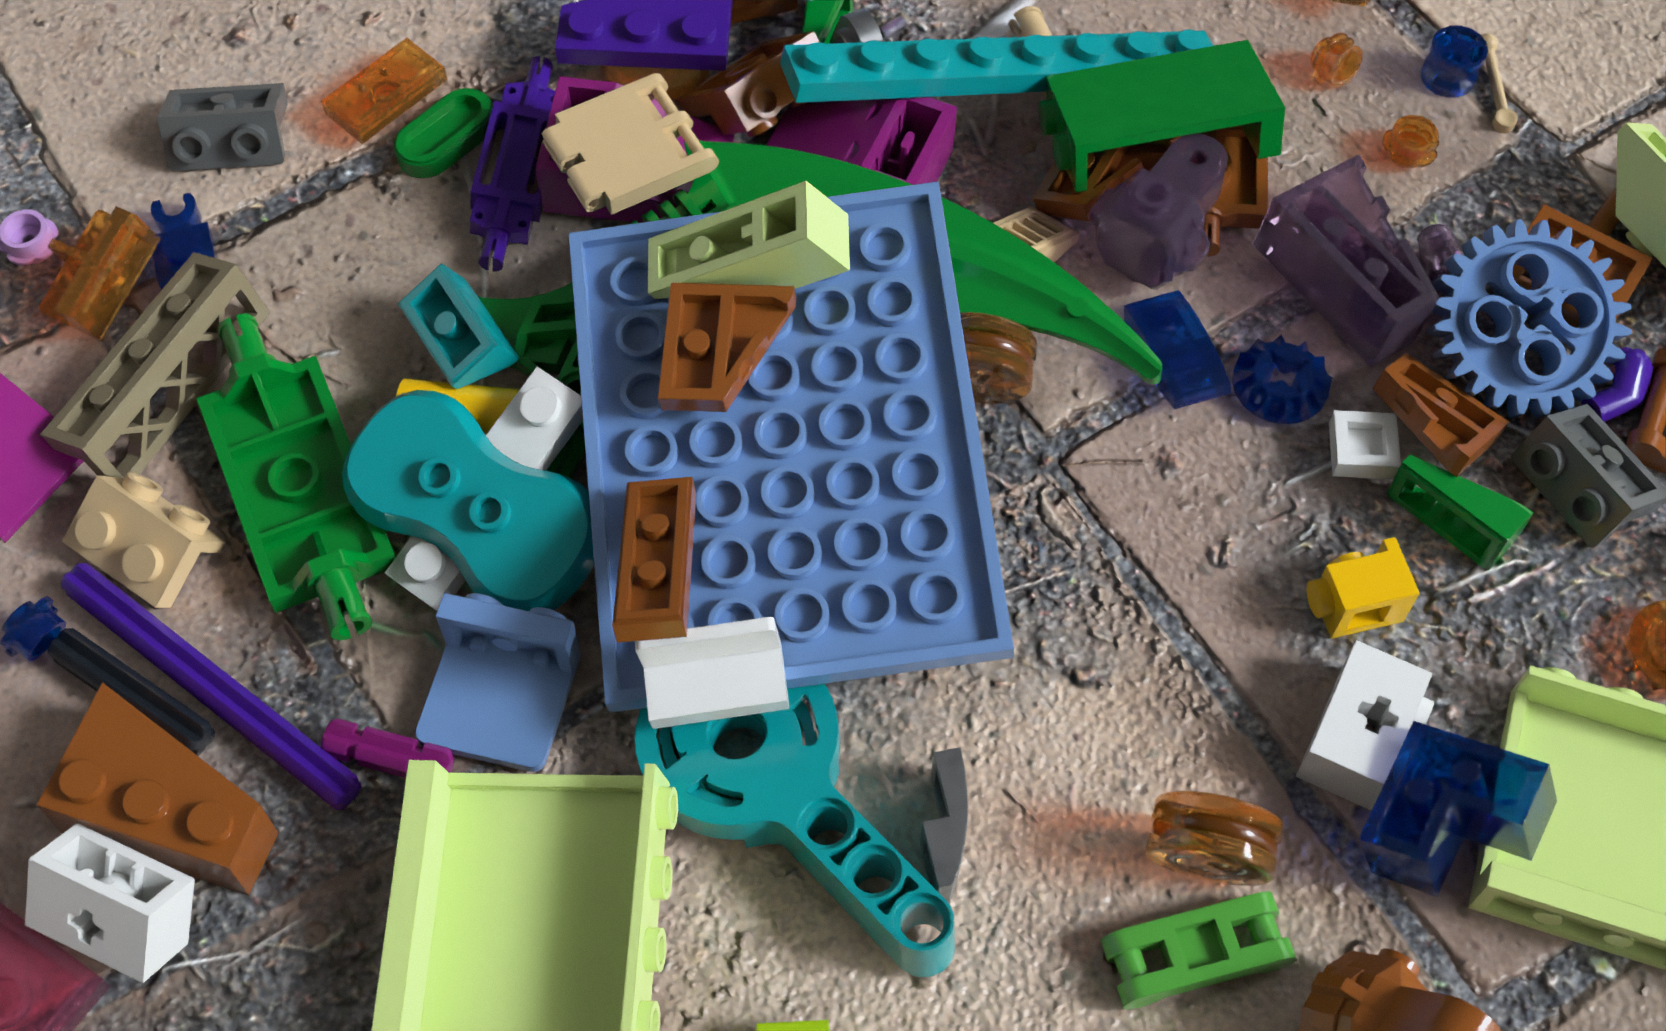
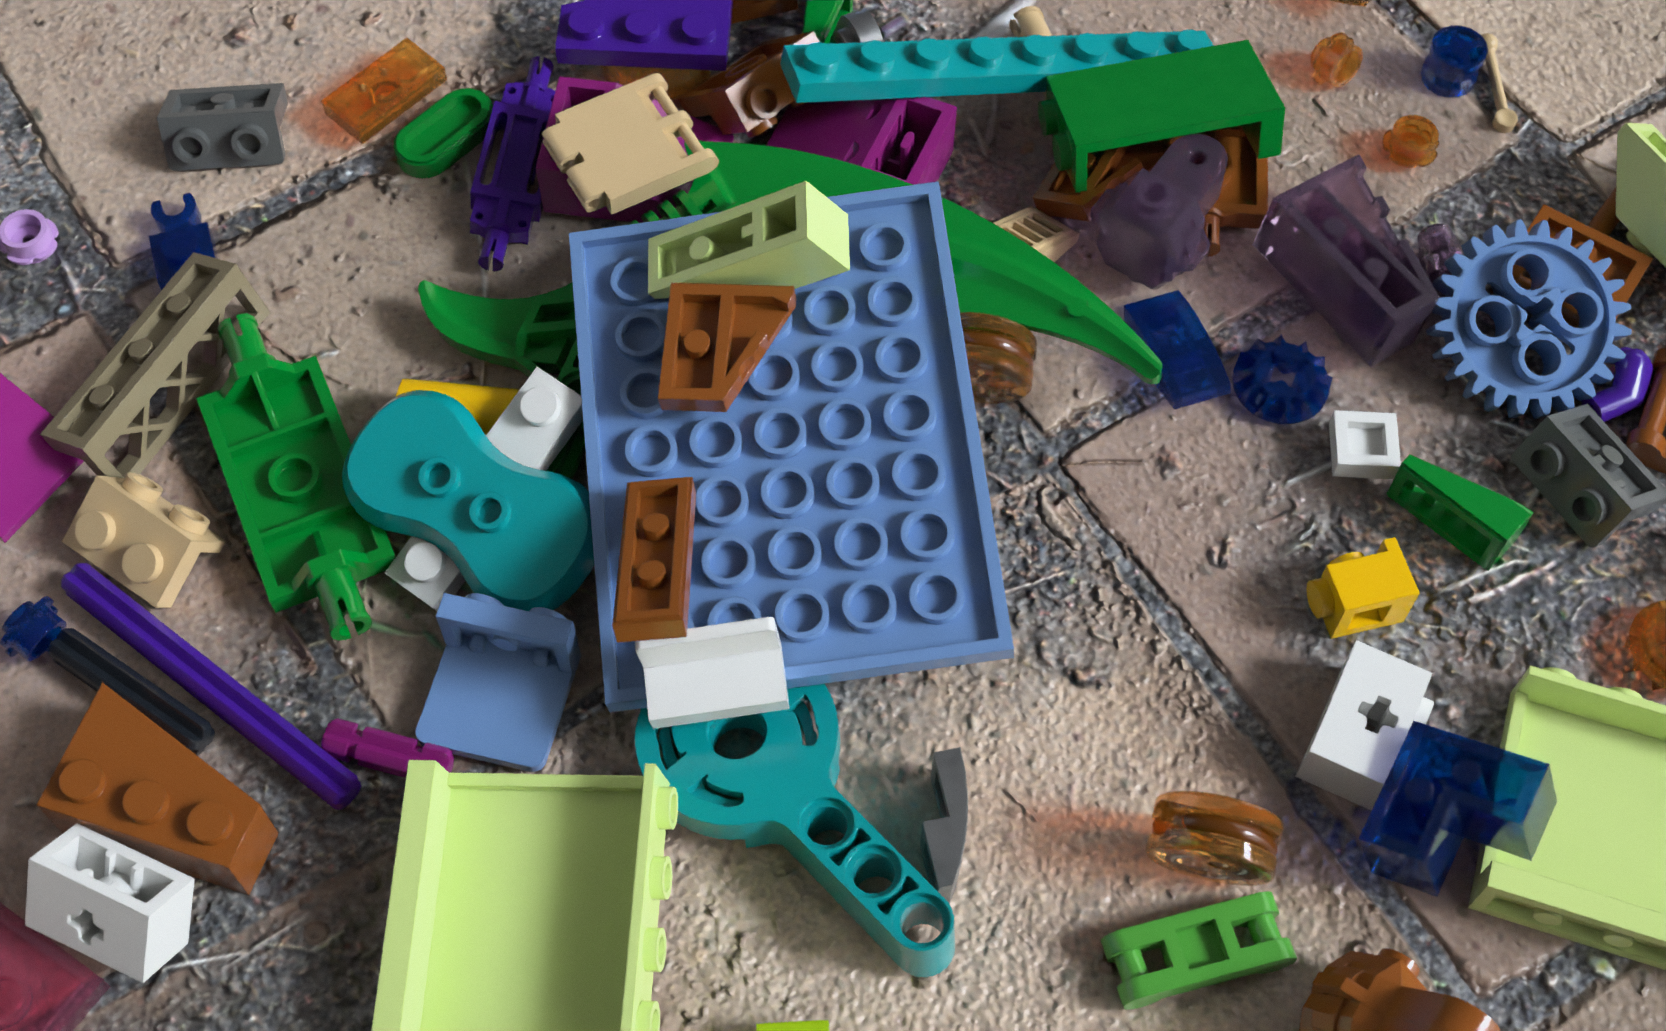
clear orange panel [39,206,161,341] -> none
teal slope [398,263,520,389] -> none
dark orange wing [1372,353,1509,477] -> none

